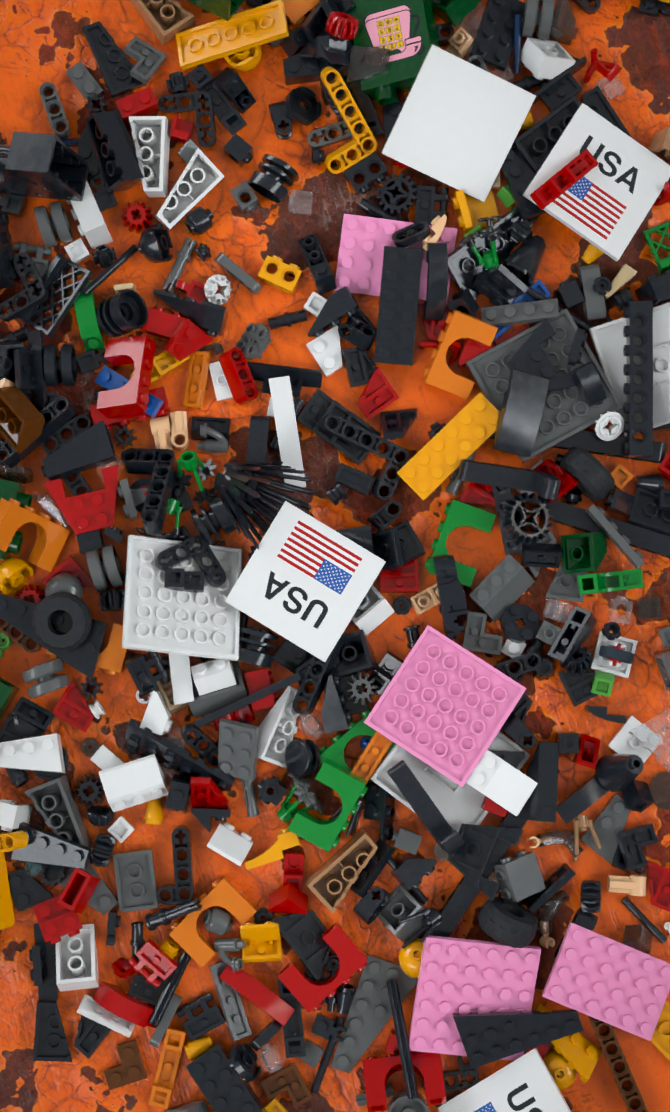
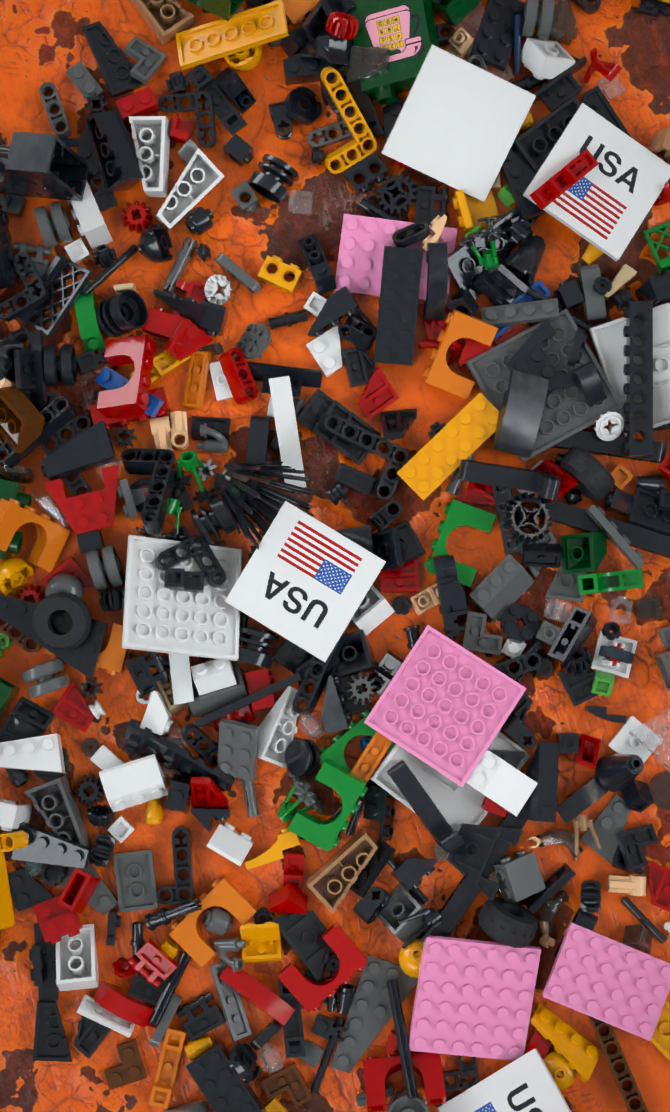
black plate [104,526,126,544] -> none
black brick [257,776,288,806] -> none
dark grey brick [391,827,422,855] -> none
black wing [452,1010,583,1069] -> none

